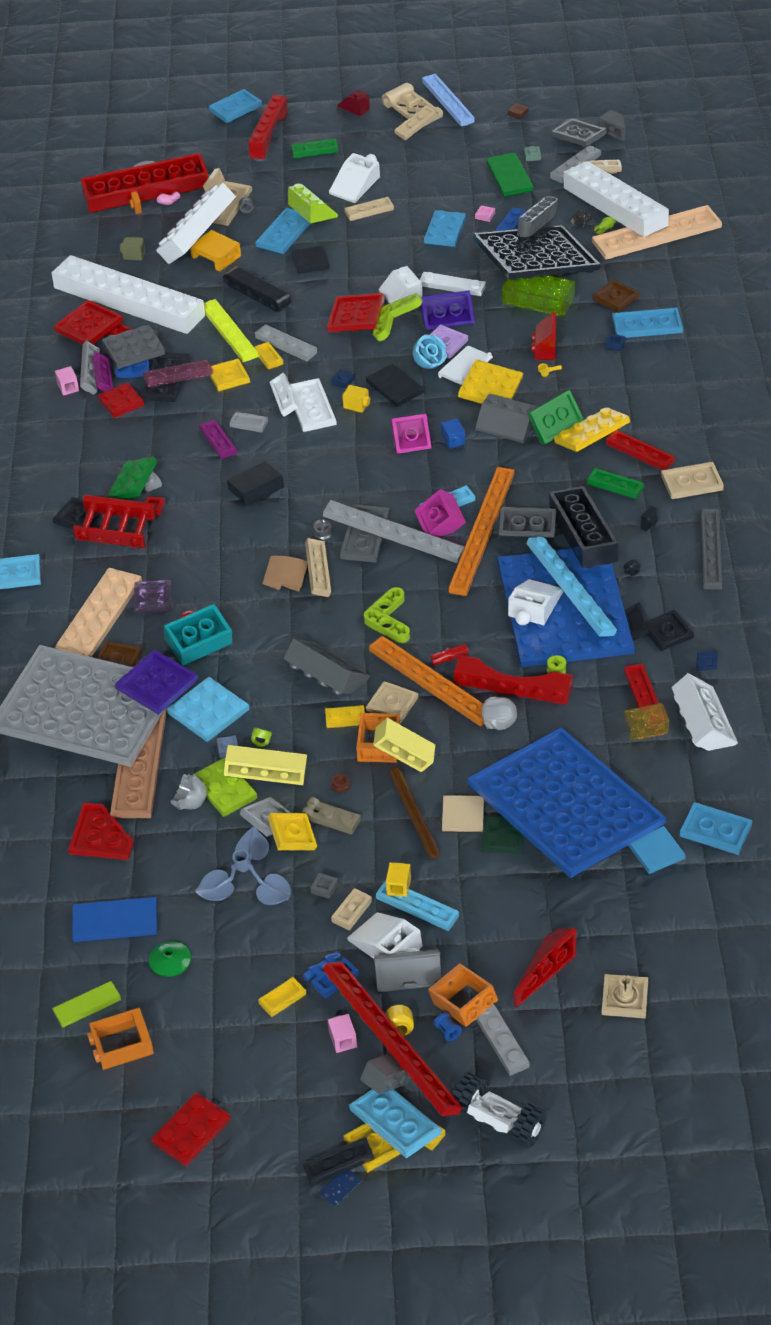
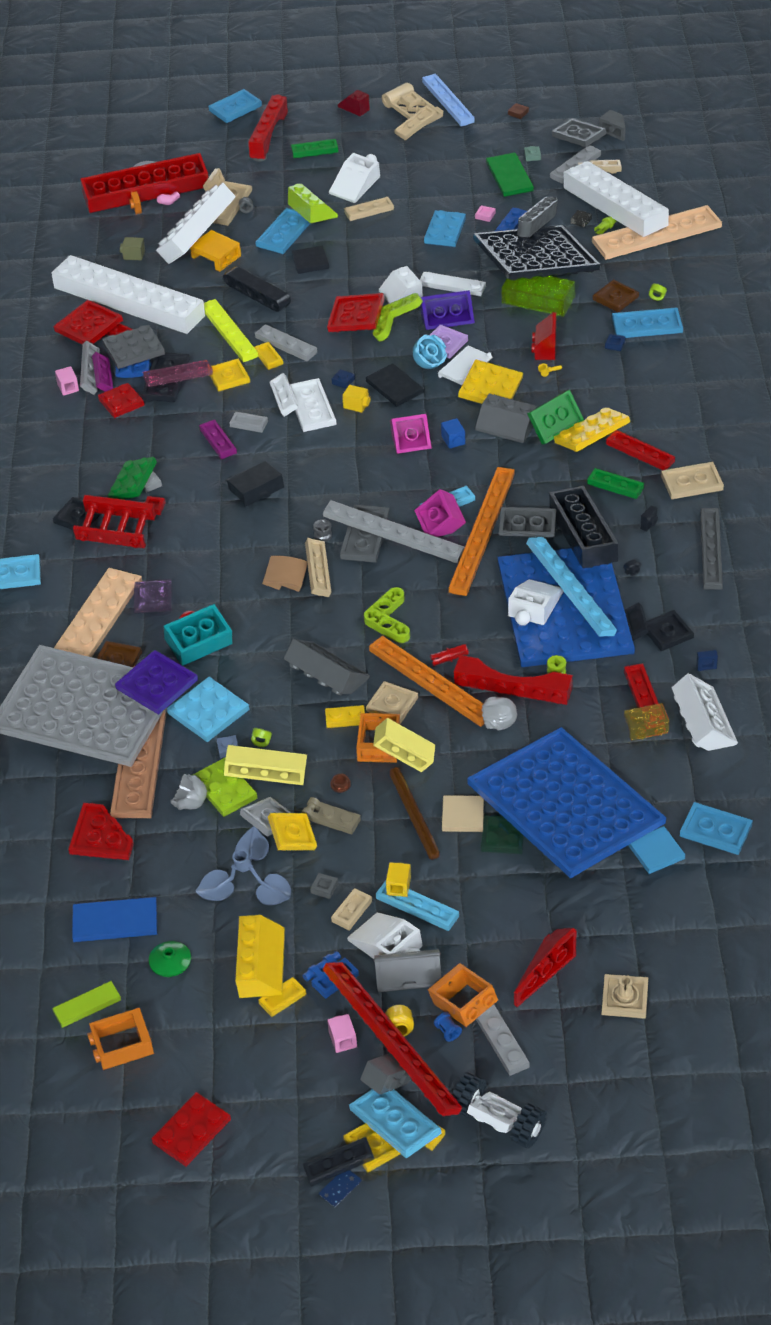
none -> yellow slope [235,915,285,998]
none -> lime tile [649,283,667,301]

